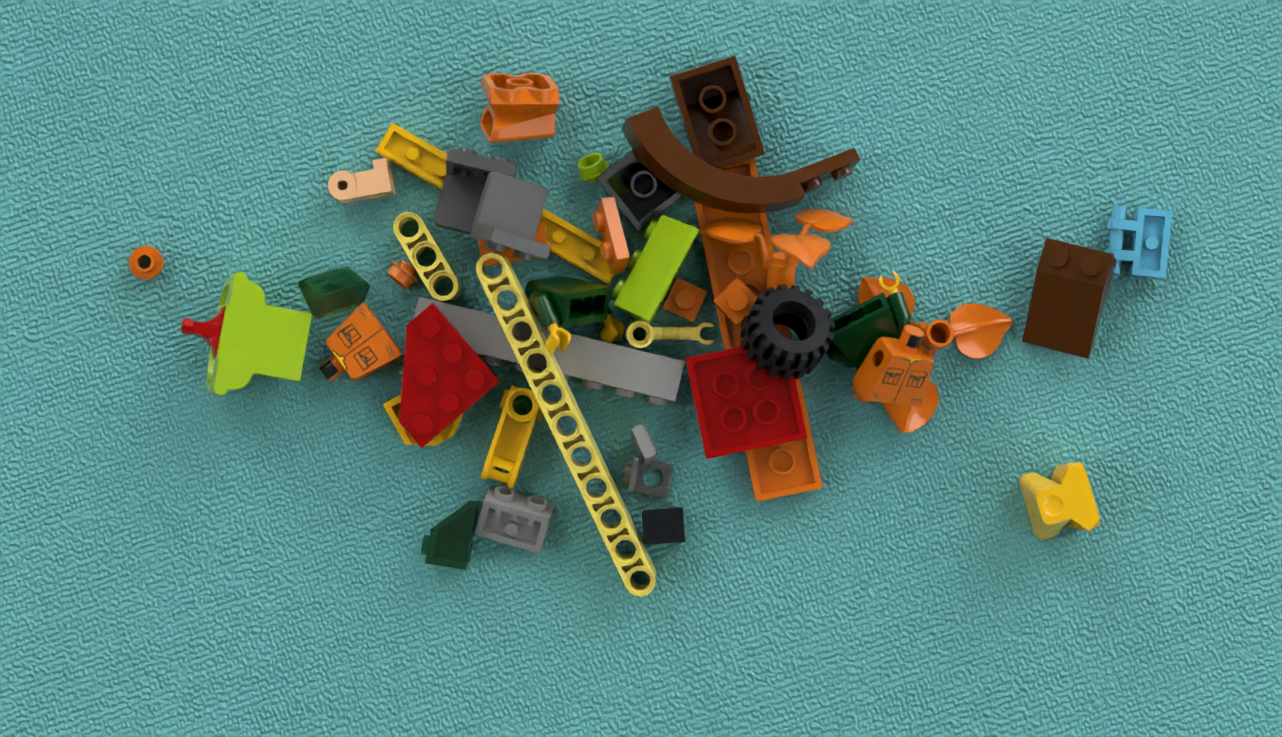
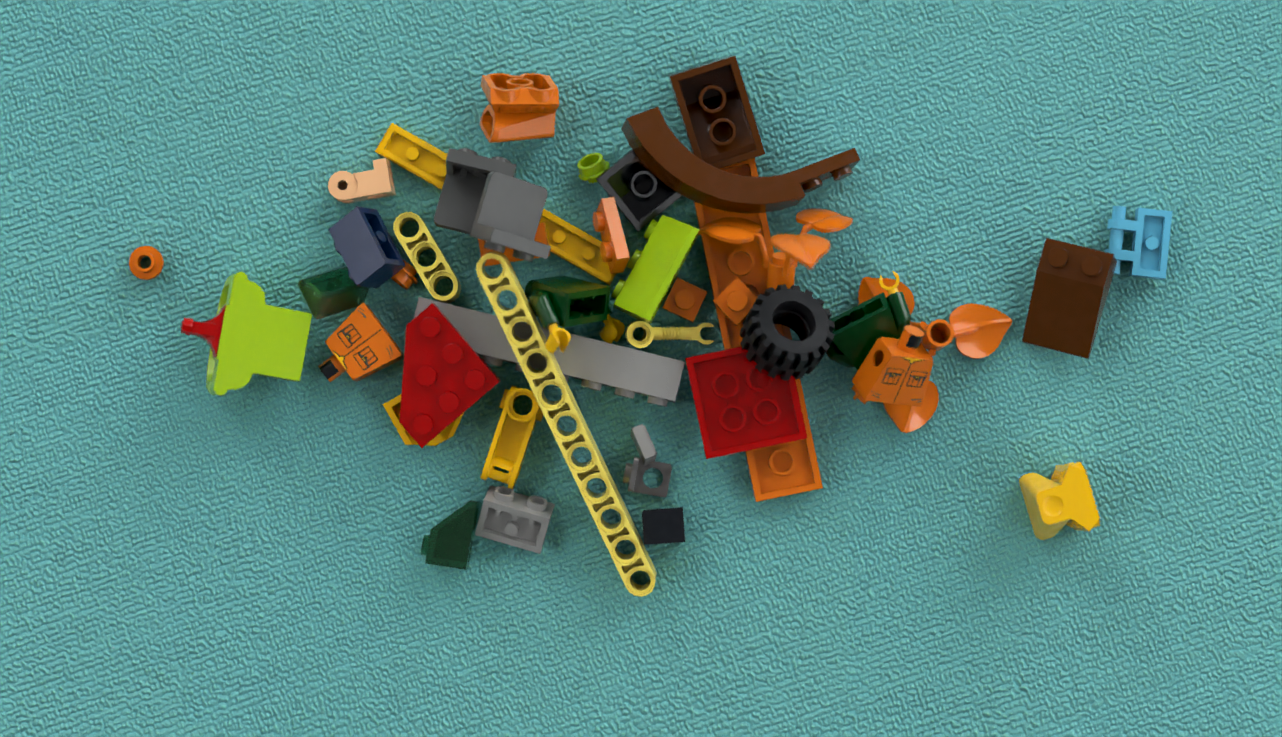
none -> dark blue brick [328,206,406,289]

